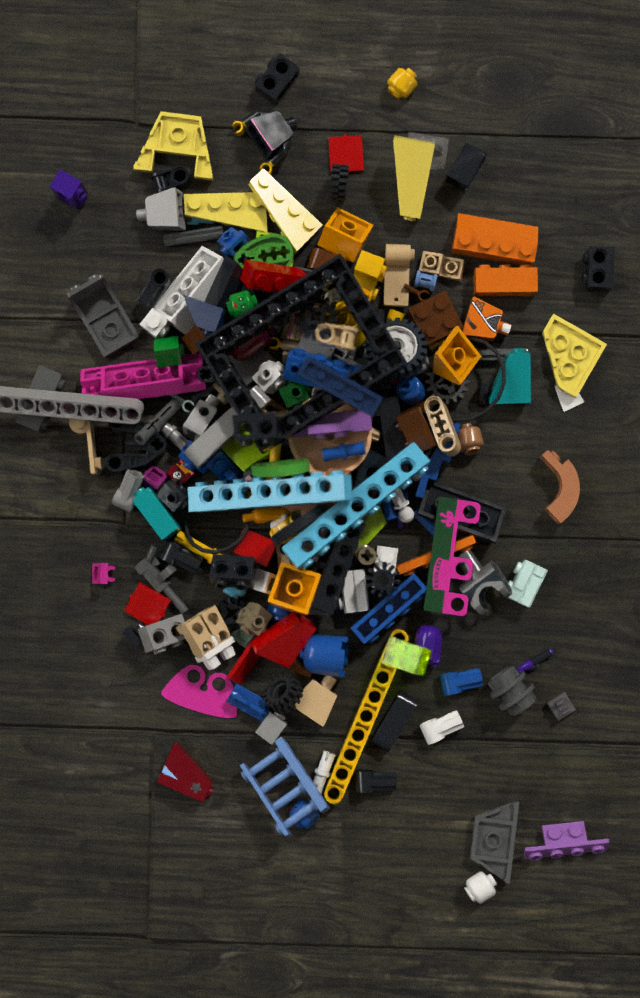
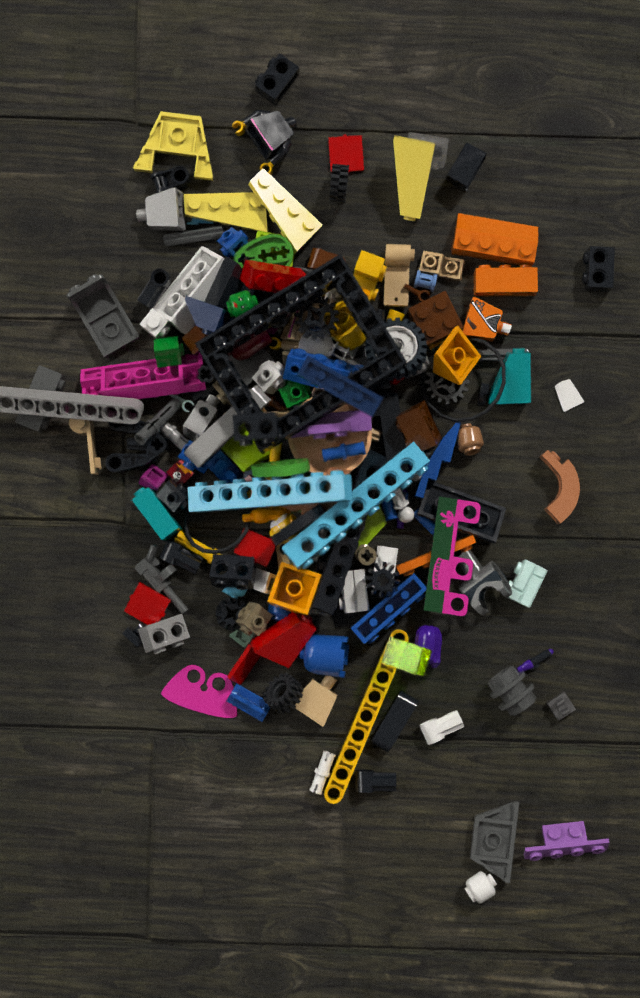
dark purple brick [49,169,88,210] -> none
dark pink tile [92,563,115,584] -> none
light grey piece [111,469,144,513] -> none
dark red slope [157,741,214,802] -> none
tan hips [176,605,235,670] -> none
medium blue fence [240,737,331,838] -> none
light grey brick [255,711,287,745] -> none
blue head [289,798,320,830] -> none
reddish brown arm [290,653,312,678] -> none
tan piece [316,323,358,351] -> none
light orange slope [317,207,374,263] -> none
yellow head [387,68,417,99] -> none
blue head [396,375,426,405] -> none
tan beam [424,396,461,456] -> none
blue piece [439,668,483,696] -> none
light yellow plate [542,314,607,398] -> none

